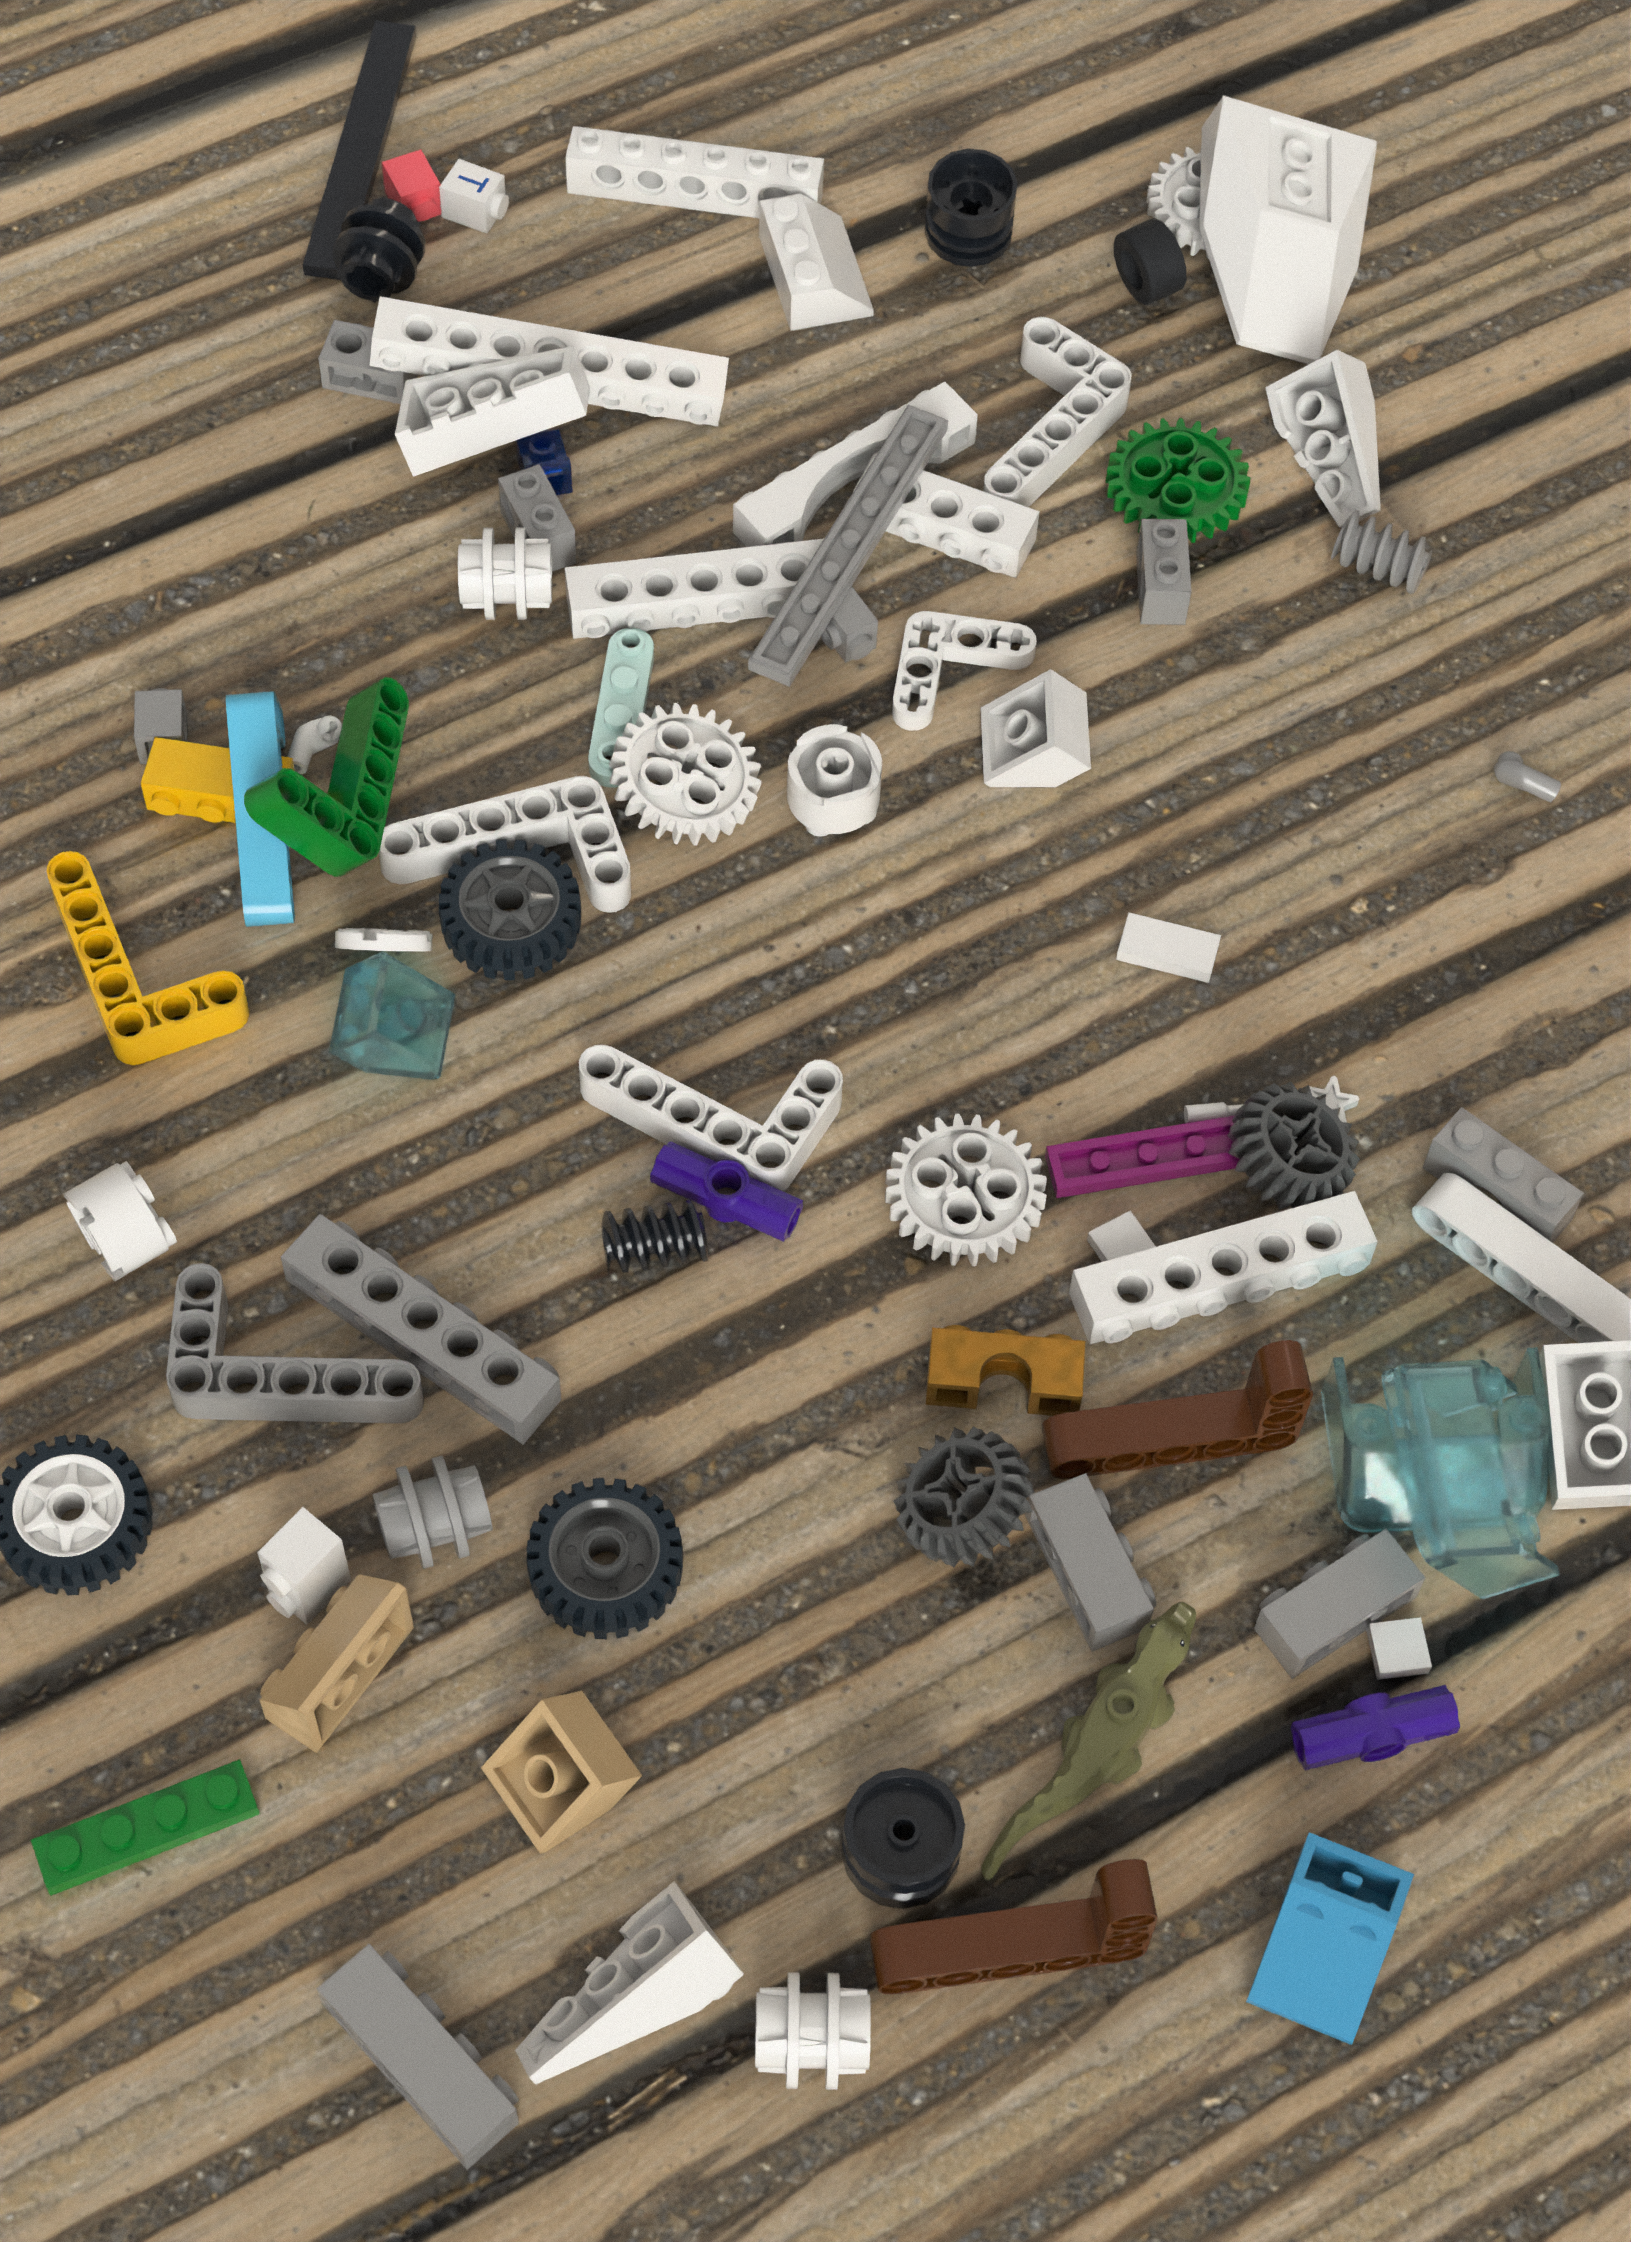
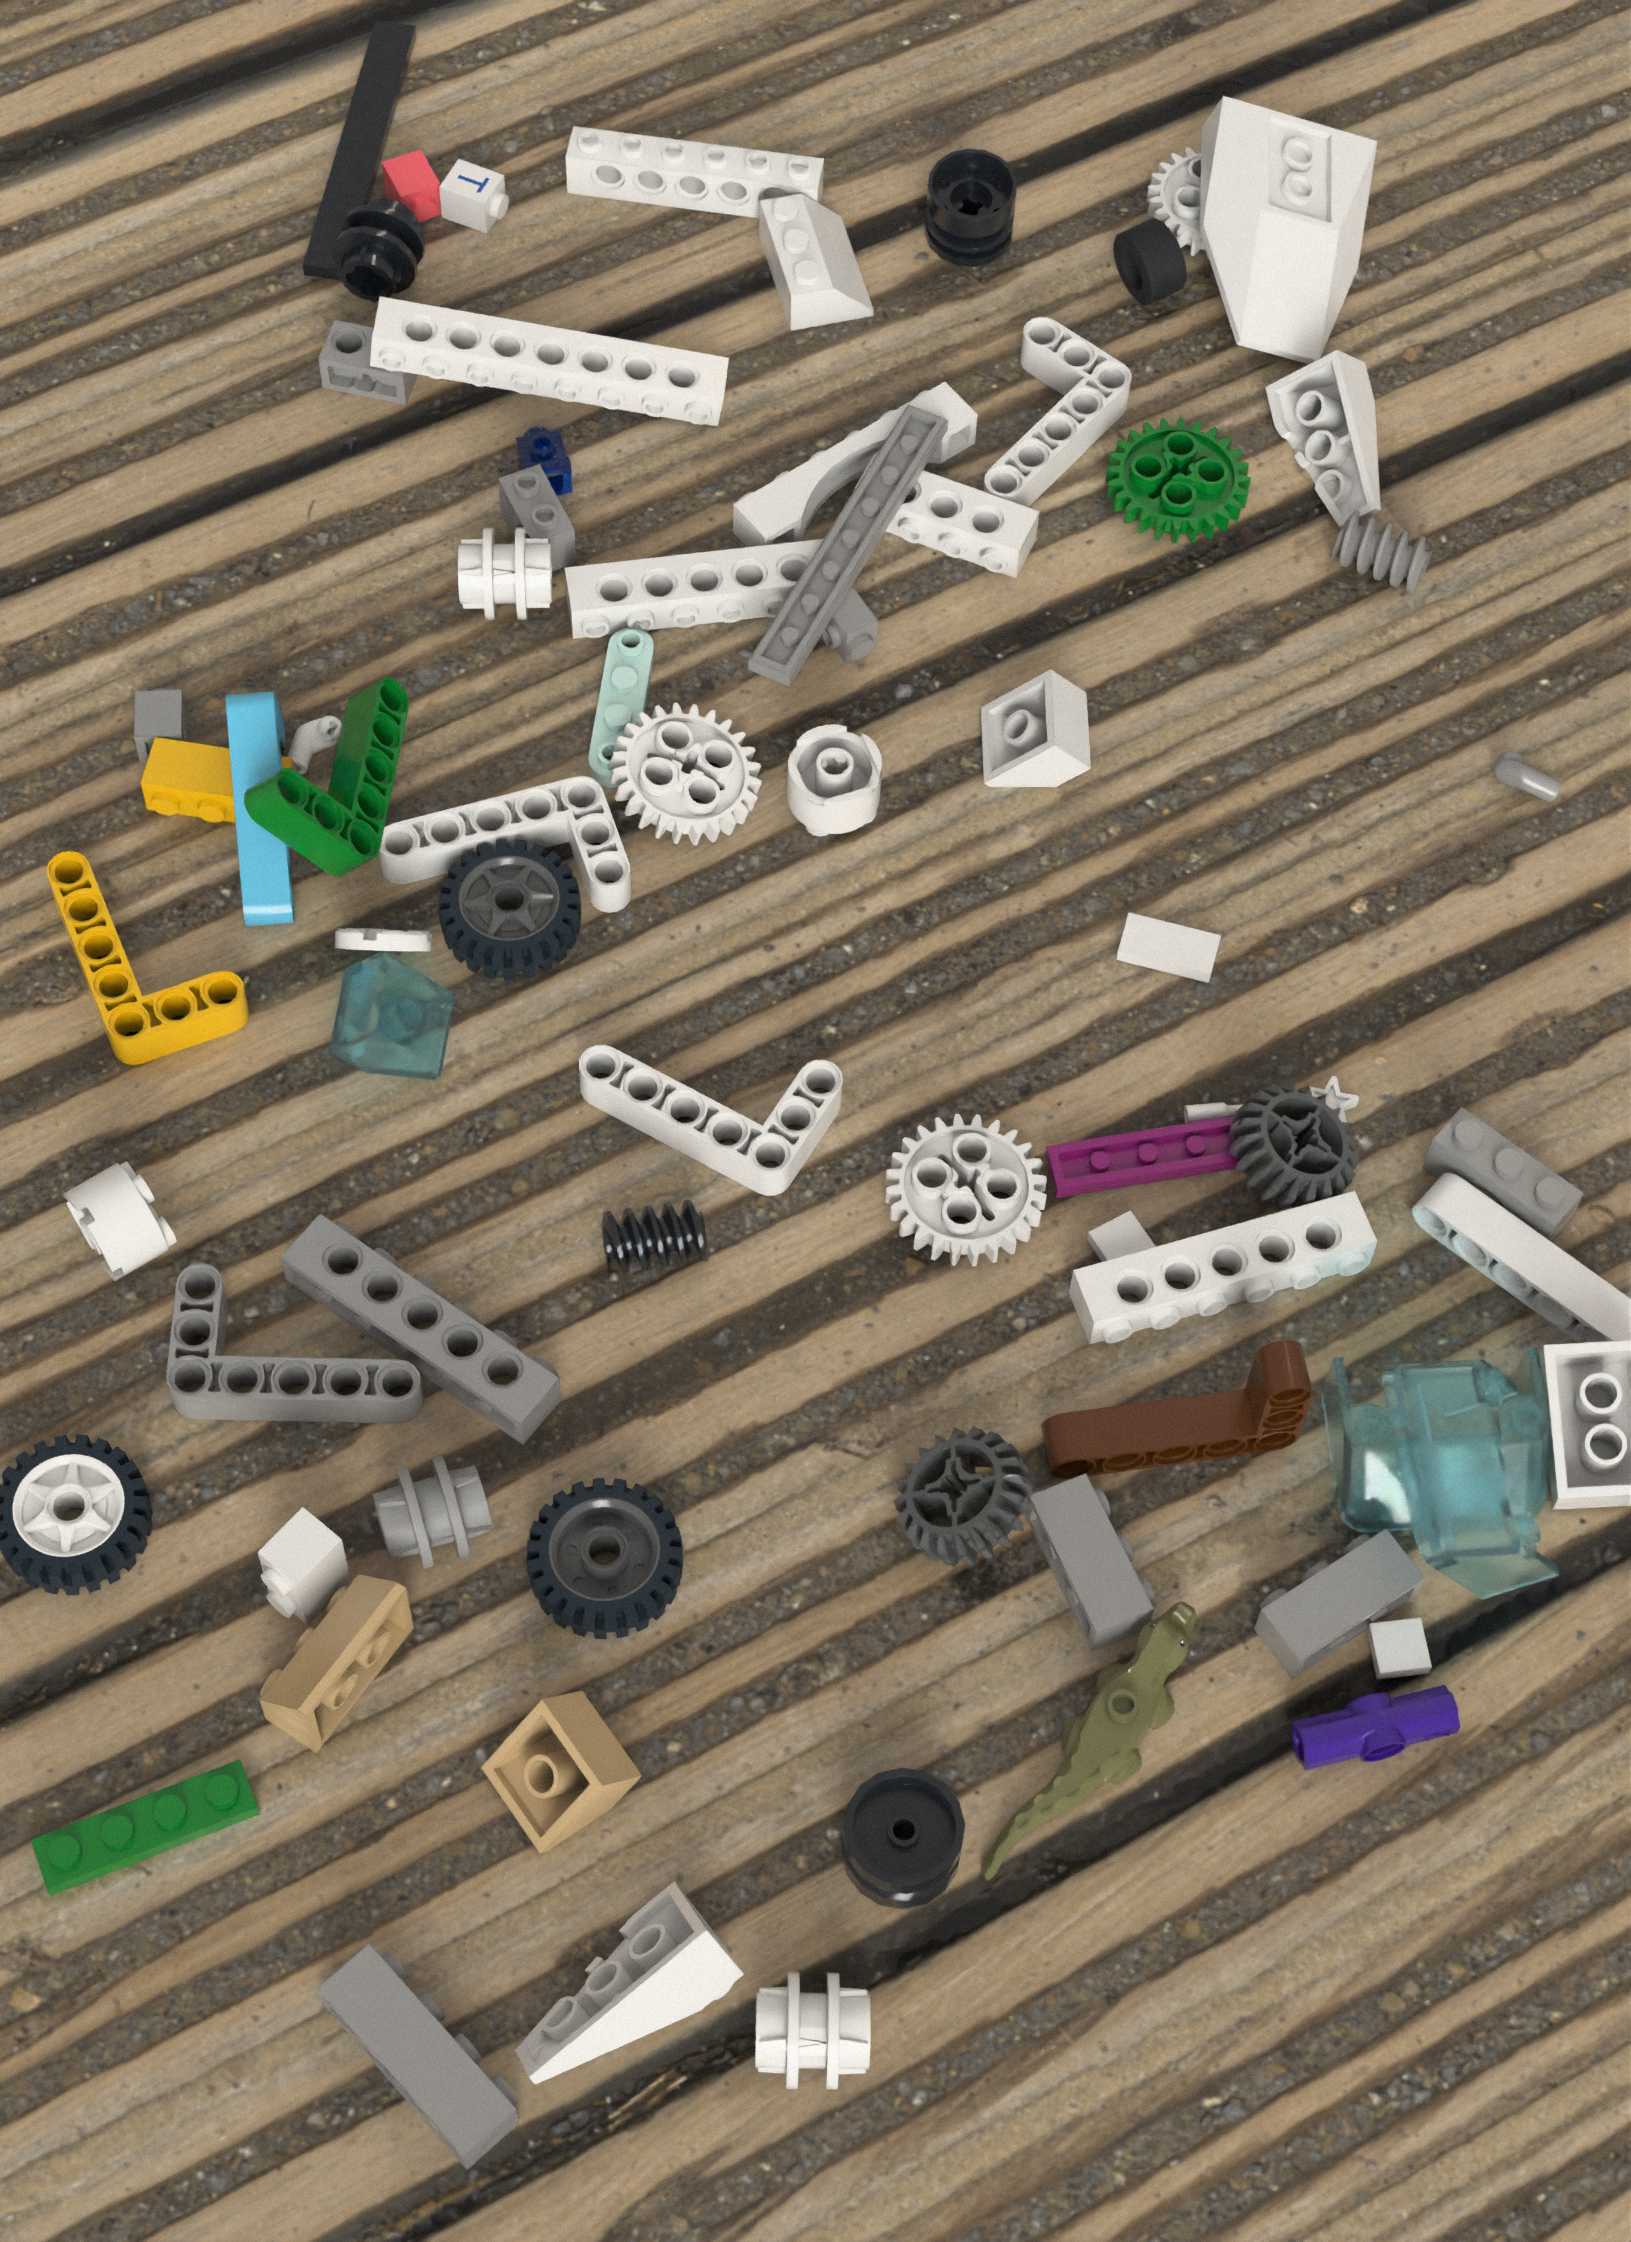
white wedge [395,346,590,477] -> none
dark purple piece [650,1141,803,1242] -> none
reddish brown beam [869,1859,1158,1995] -> none
white beam [892,611,1037,731] -> none
pearl gold arch [925,1325,1086,1416] -> none
light grey brick [1136,519,1191,625] -> none
dark azure slope [1246,1832,1414,2045] -> none

